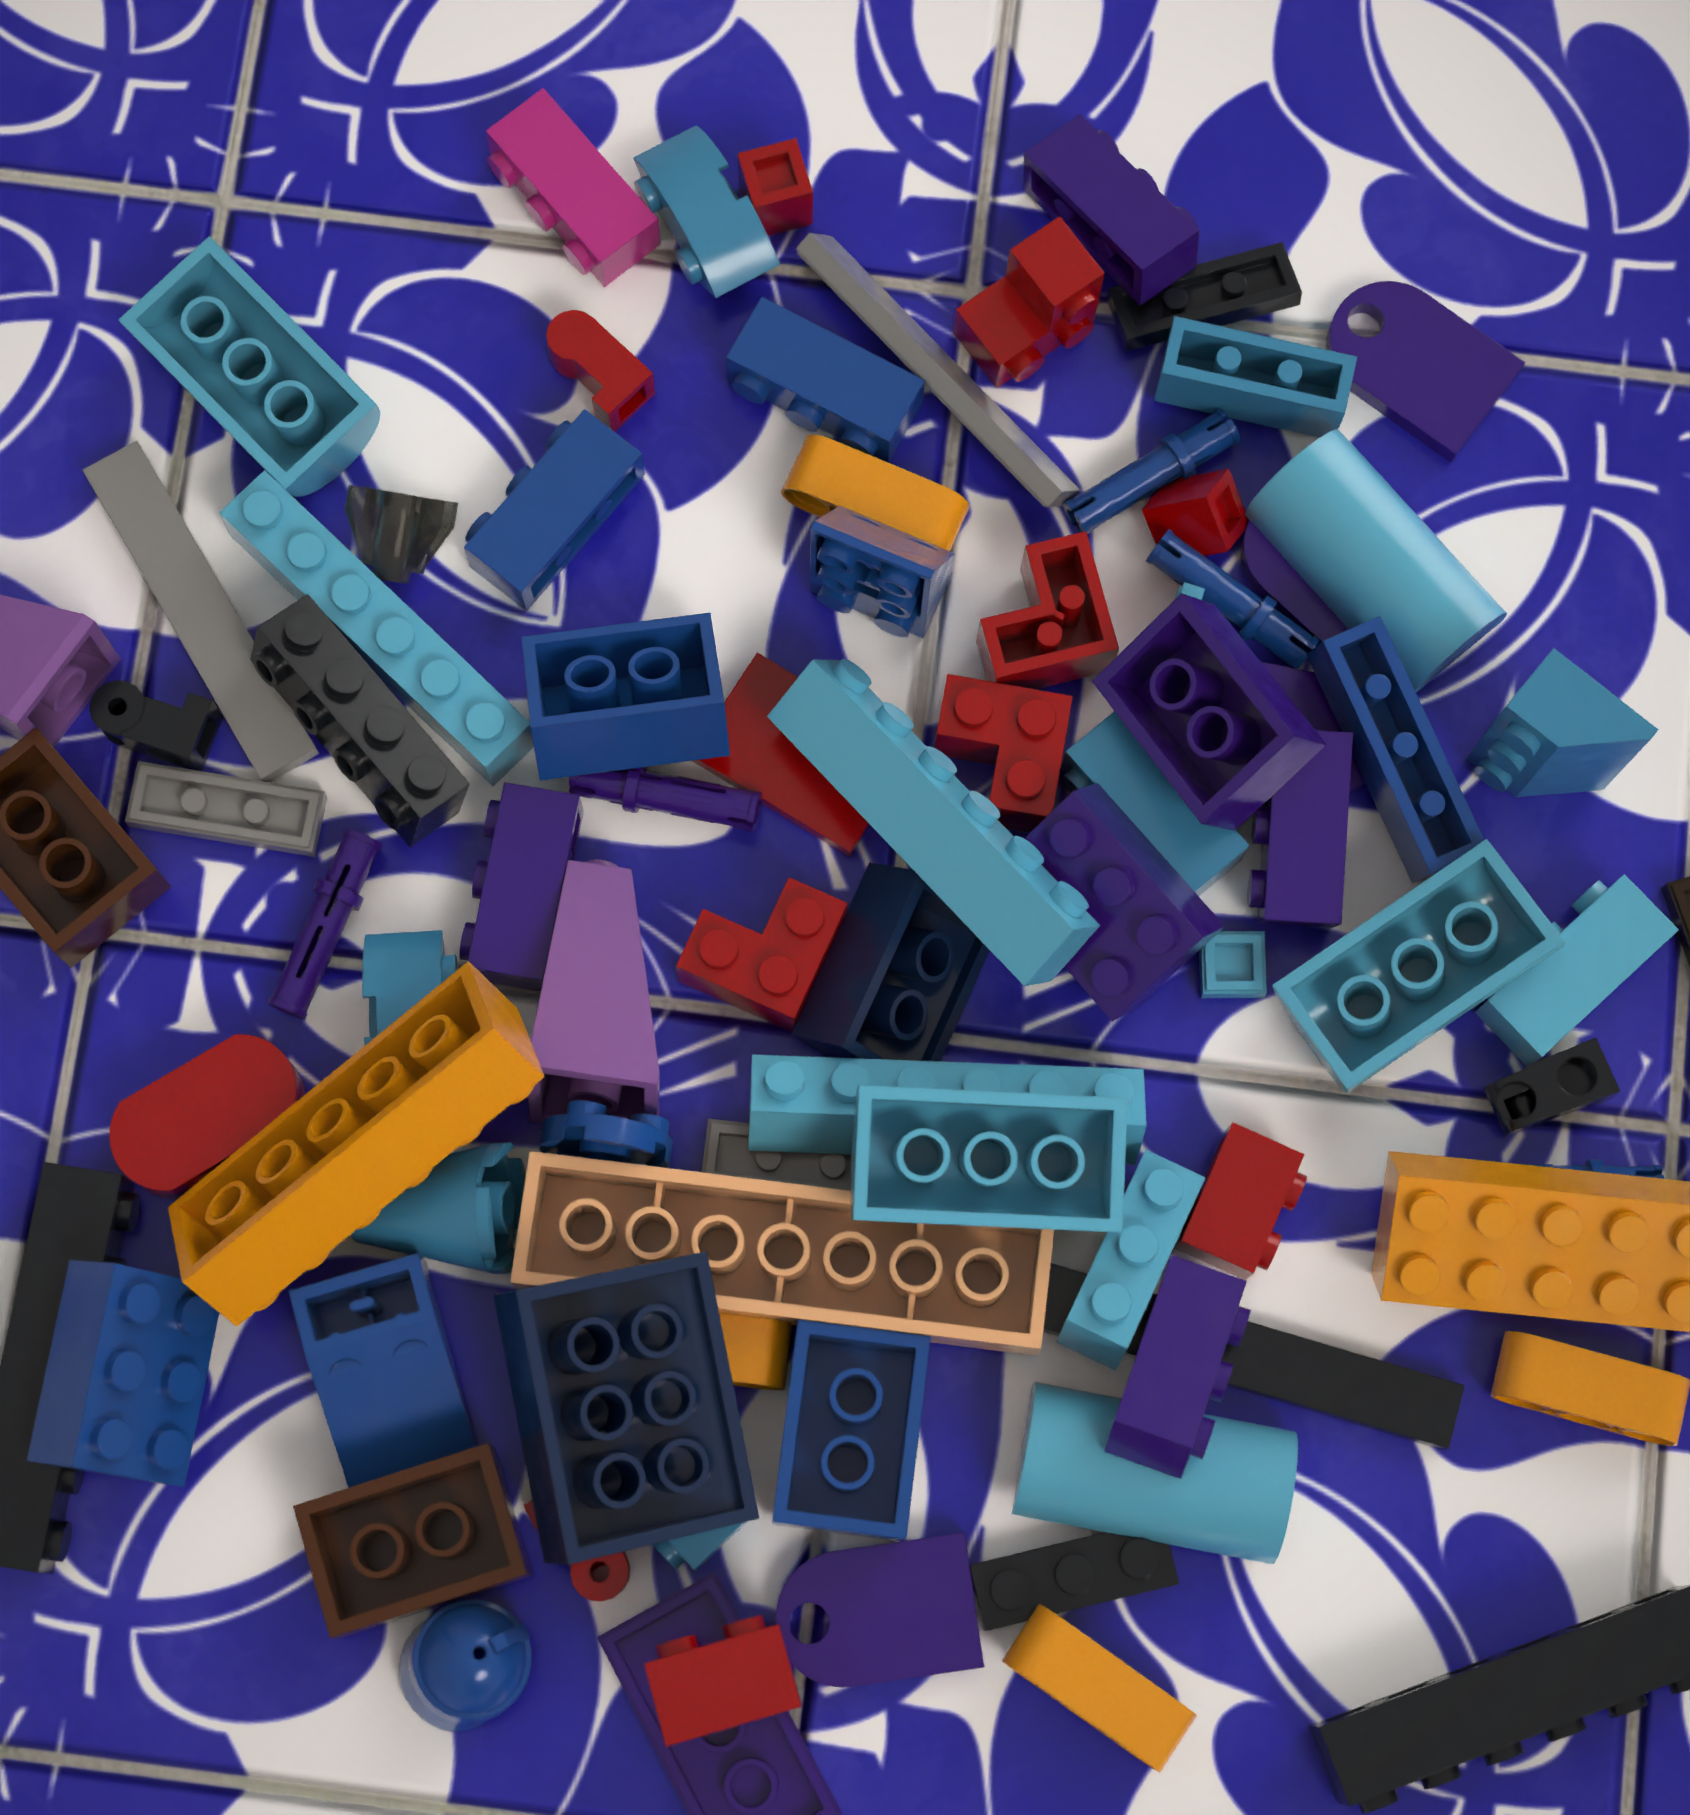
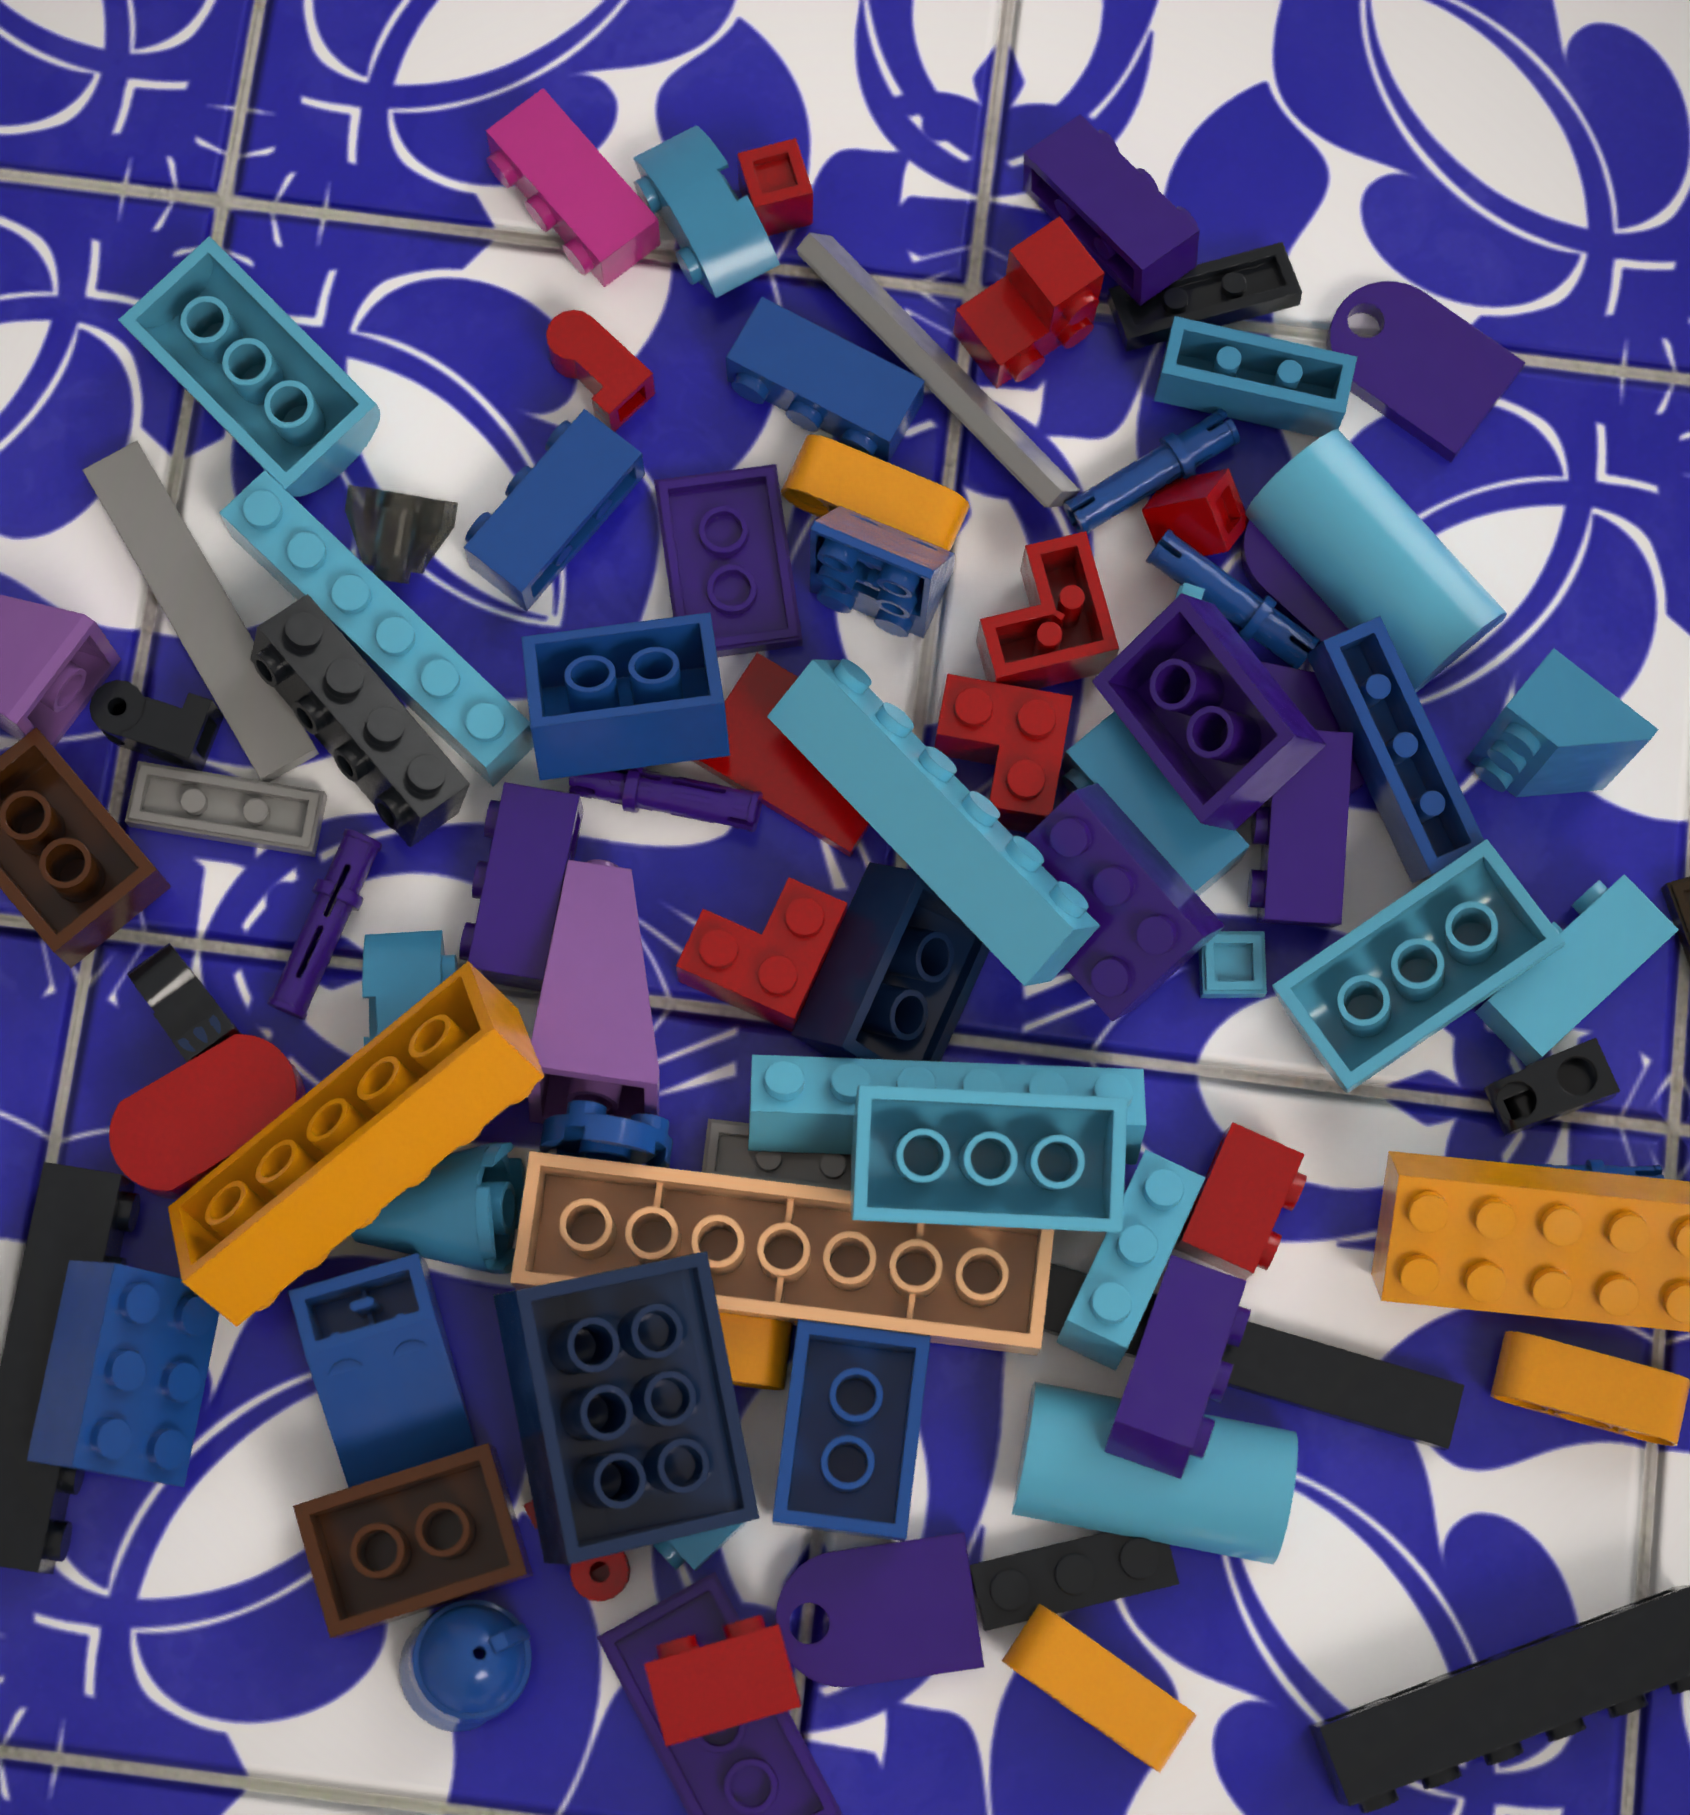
none -> black leg [127,943,242,1062]
none -> dark purple tile [654,464,802,657]

